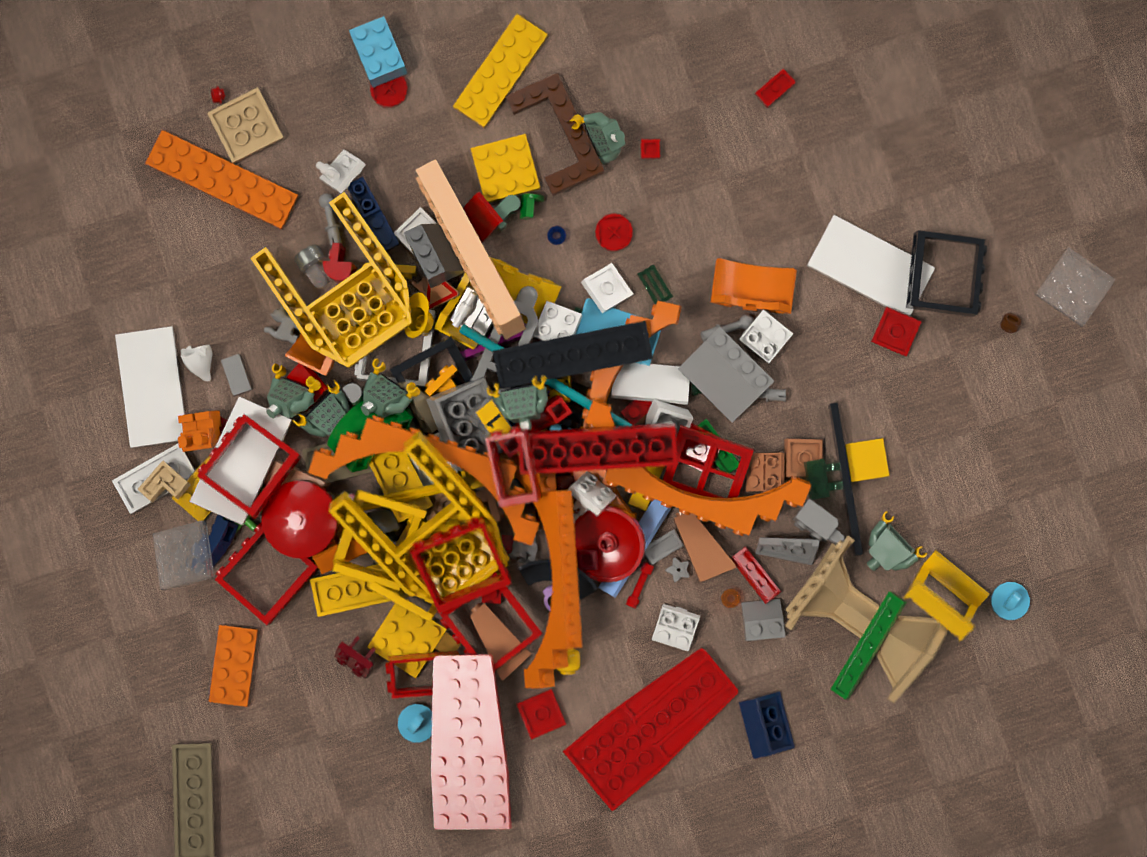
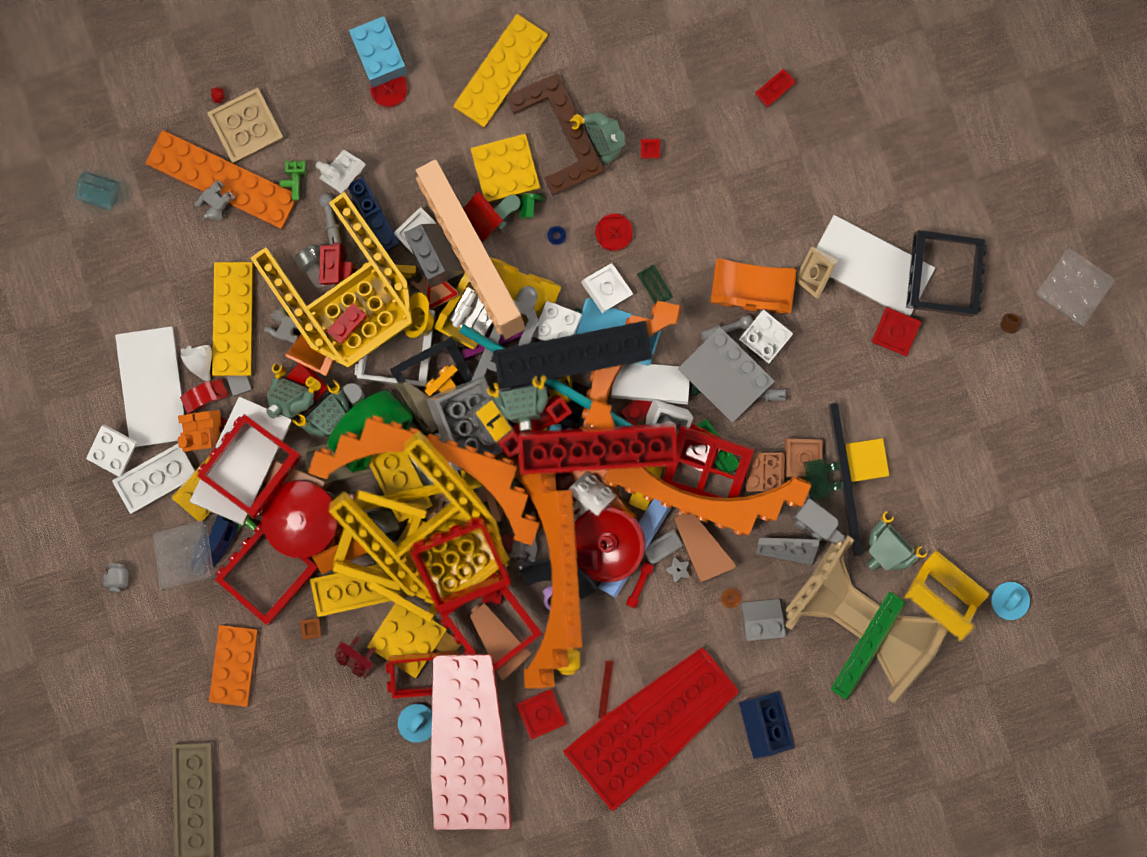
tan plate [138,461,191,503] -> none
sand green torso [361,358,420,418] -> none
red window [485,427,542,507] -> none
white plate [652,604,700,651] -> none
red tile [730,546,781,604] -> none
none -> clear light blue brick [74,171,120,211]
none -> white plate [86,424,138,477]
none -> light grey head [103,564,129,593]
none -> red brick [180,379,229,414]
none -> light grey animal [194,180,235,221]
none -> yellow plate [212,262,253,377]
none -> bright green arm [280,160,306,201]
none -> dark orange plate [300,618,322,640]
none -> red plate [319,245,341,285]
none -> red plate [327,303,368,345]
none -> clear red bar [598,660,613,719]
none -> tan slope [795,247,838,299]

